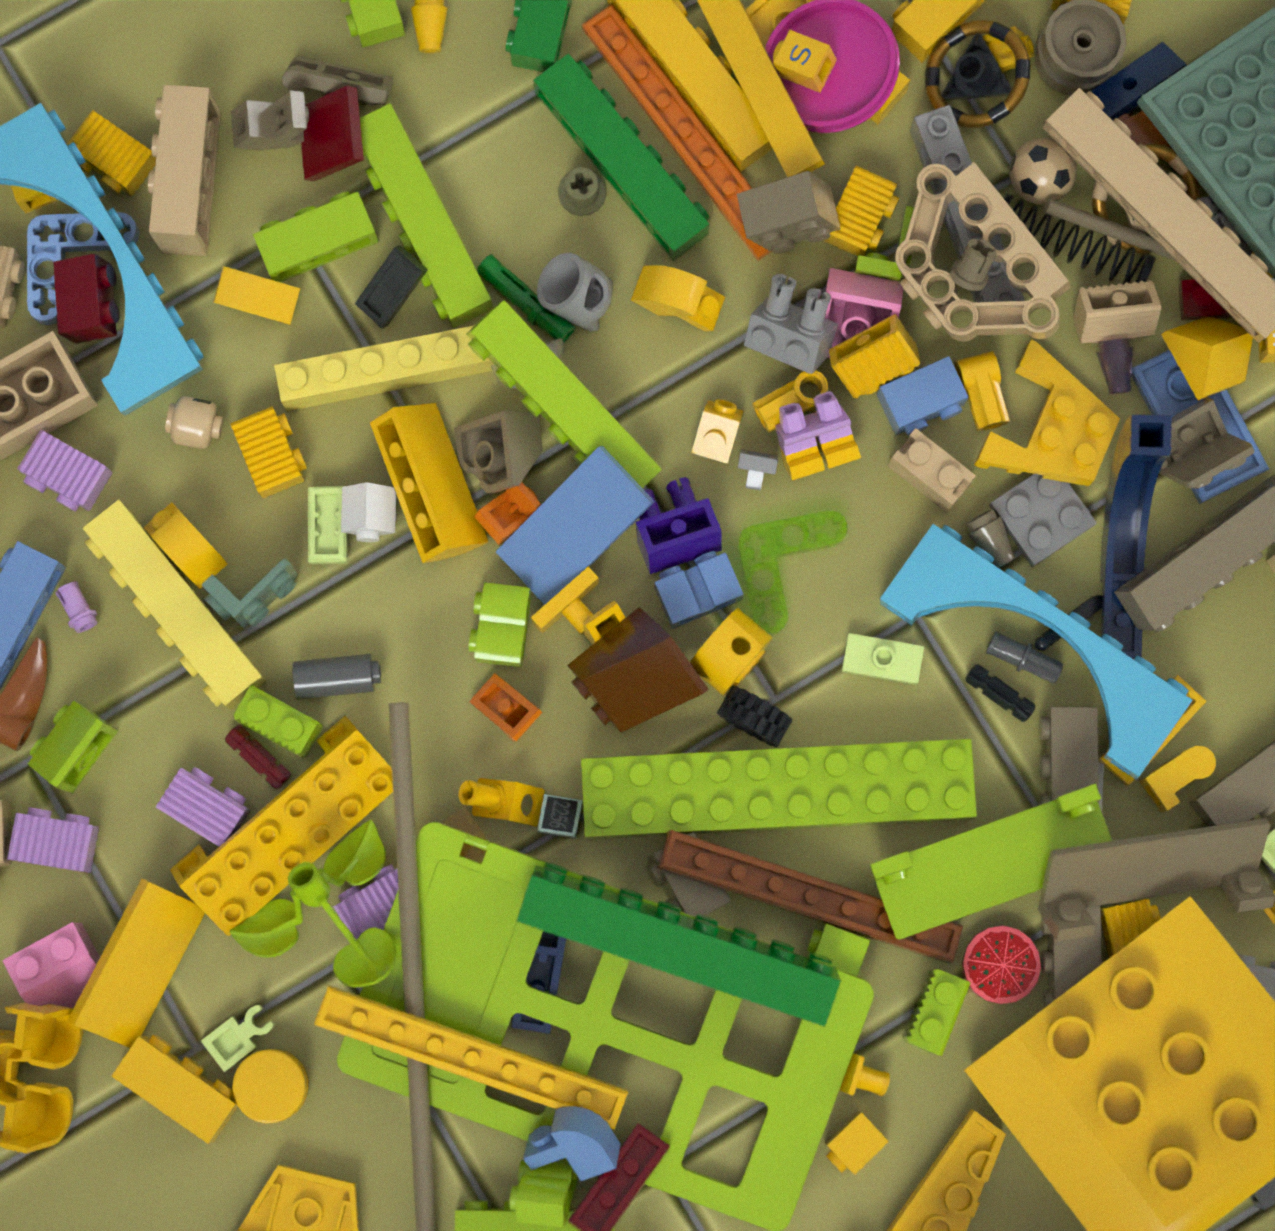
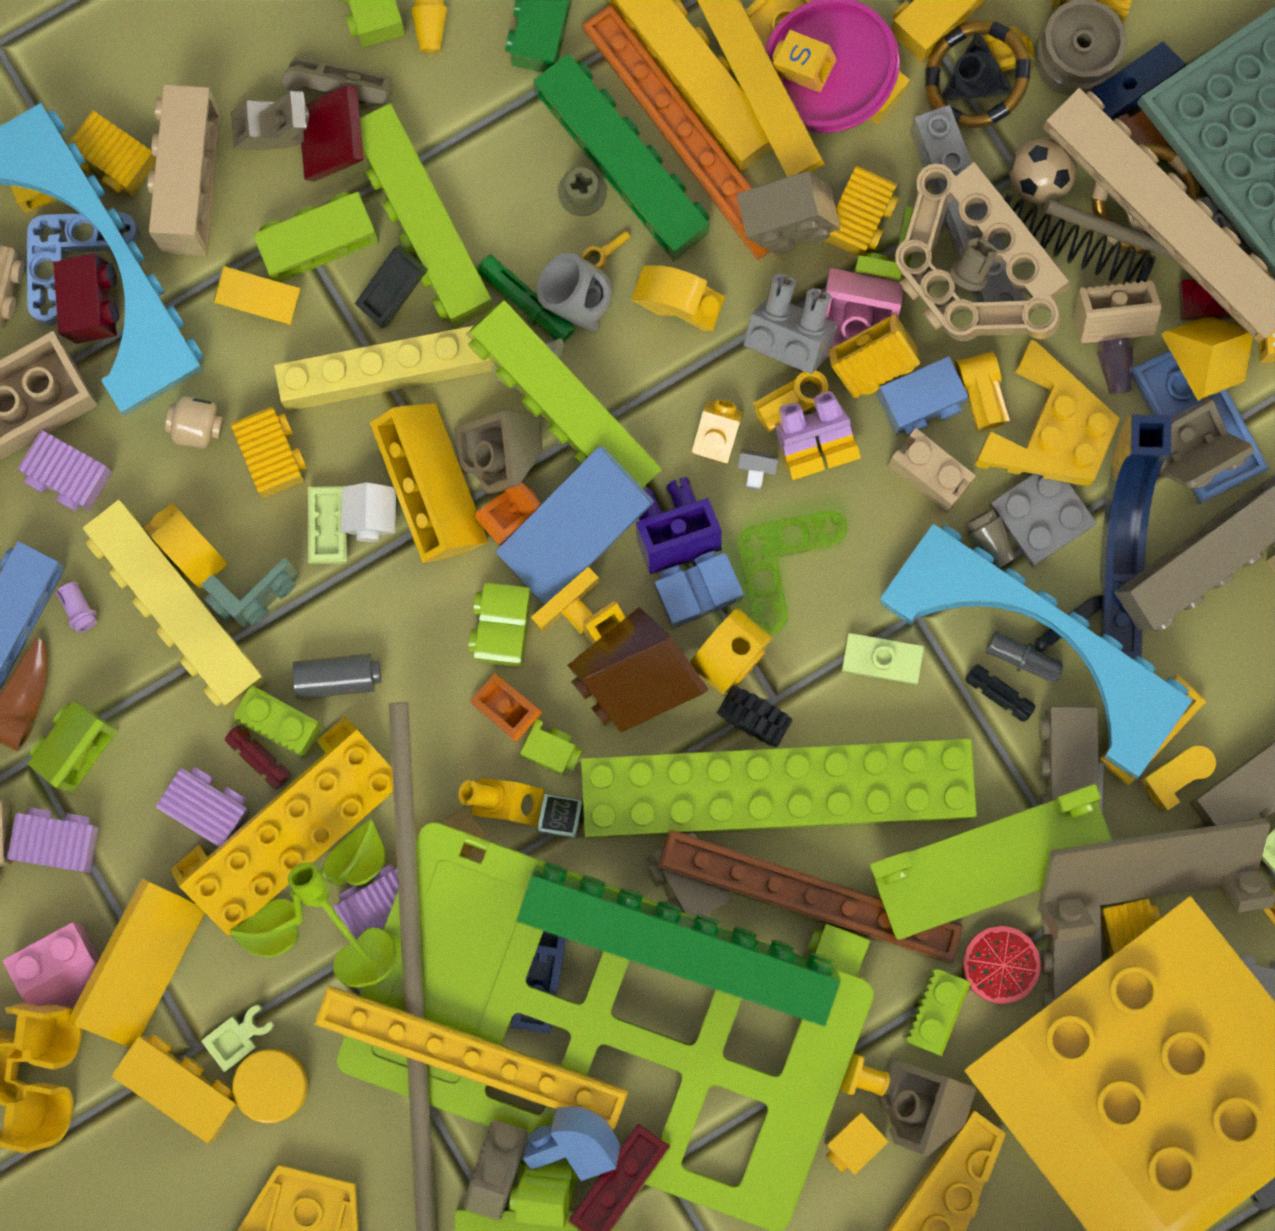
none -> dark tan brick [464,1120,529,1220]
none -> lime brick [520,719,583,777]
none -> yellow hand [582,230,631,270]
none -> dark tan slope [878,1057,977,1156]

